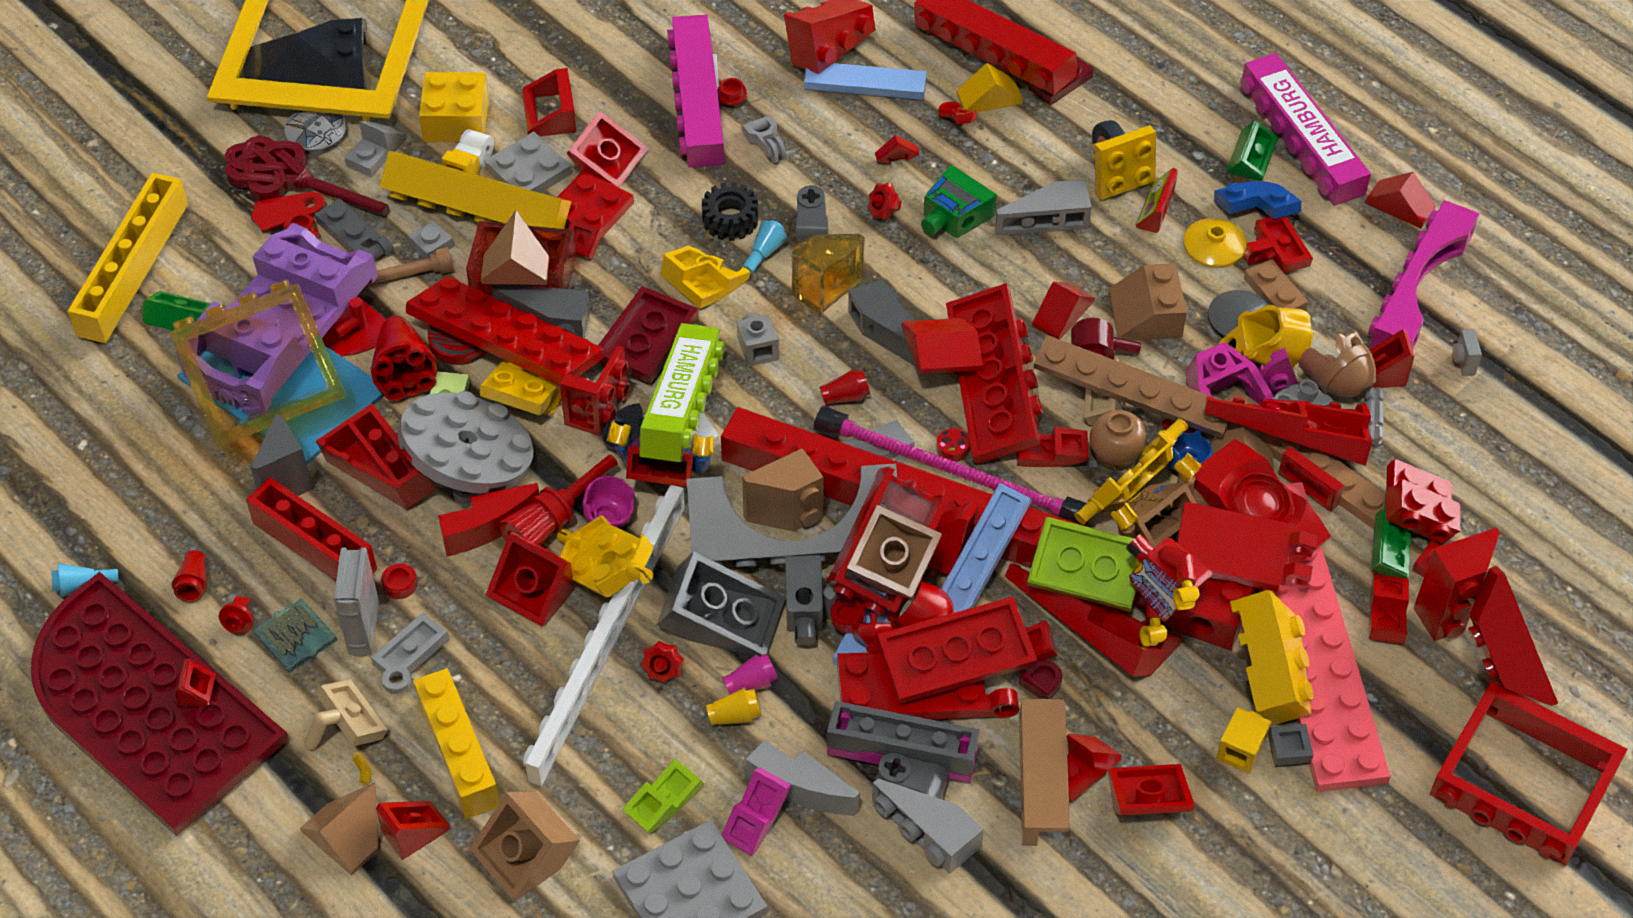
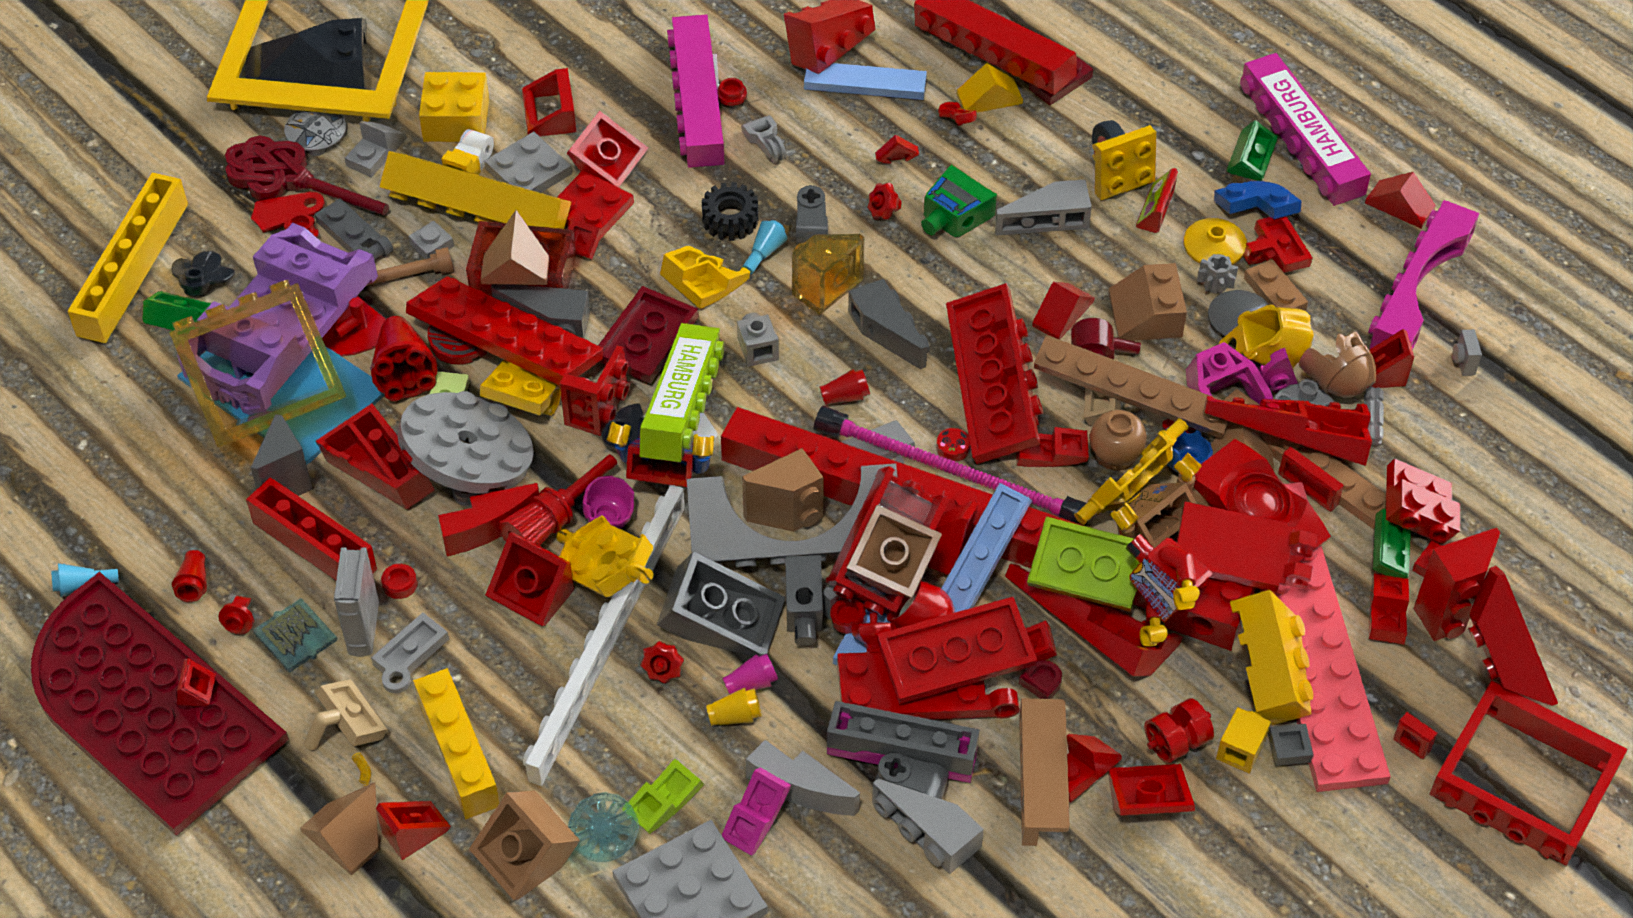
red slope [901,318,983,374] -> none
none -> black plate [171,251,235,296]
none -> clear light blue wheel [568,792,639,862]
none -> red wheel [1144,698,1214,763]
none -> light grey gear [1197,254,1238,294]
none -> red tile [1393,712,1437,760]

